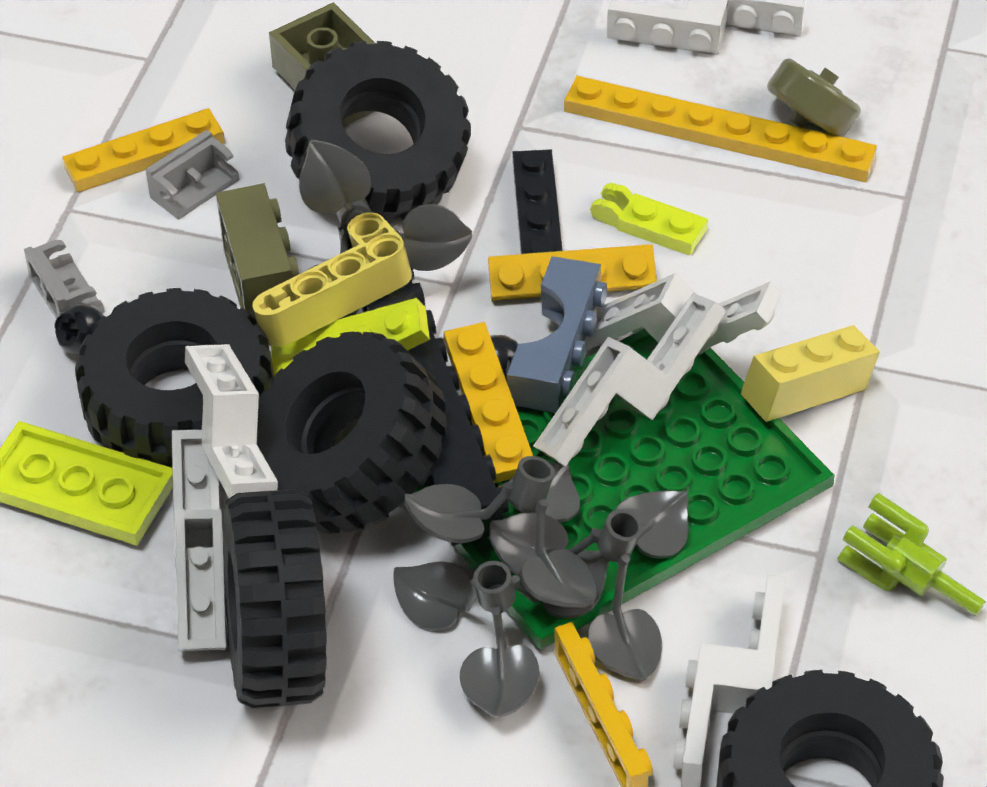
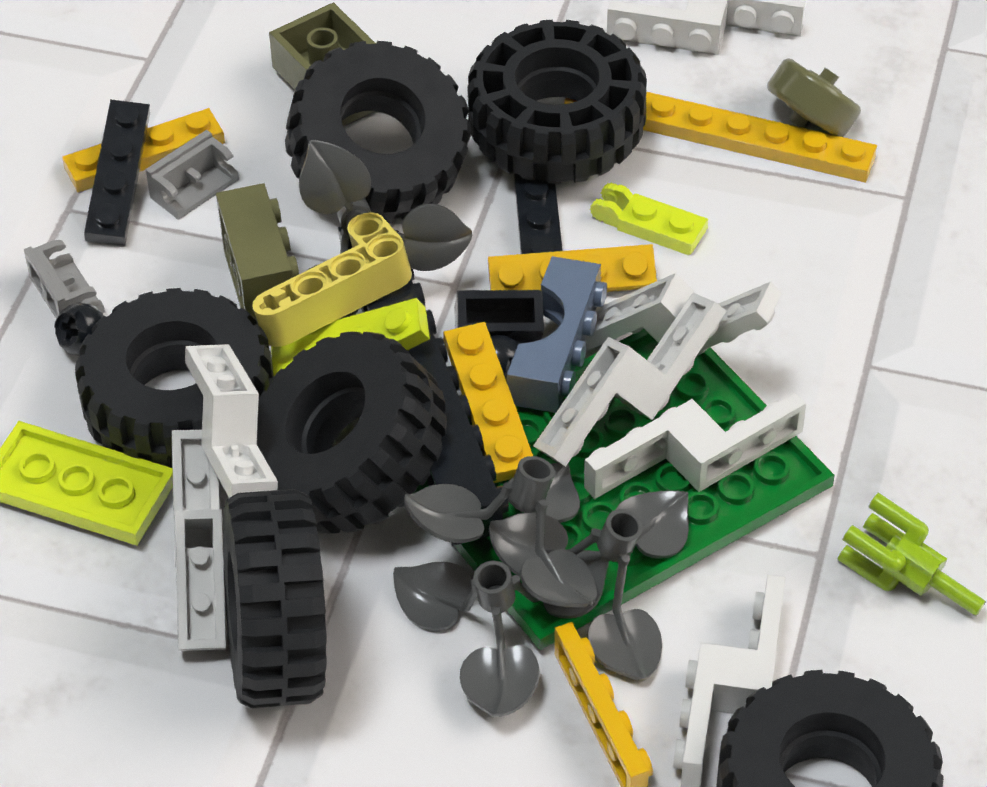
light yellow brick [741,325,880,422] -> none
none -> black plate [84,99,150,246]
none -> black brick [454,290,544,344]
none -> black tyre [467,19,647,184]
none -> white bracket [584,392,806,499]

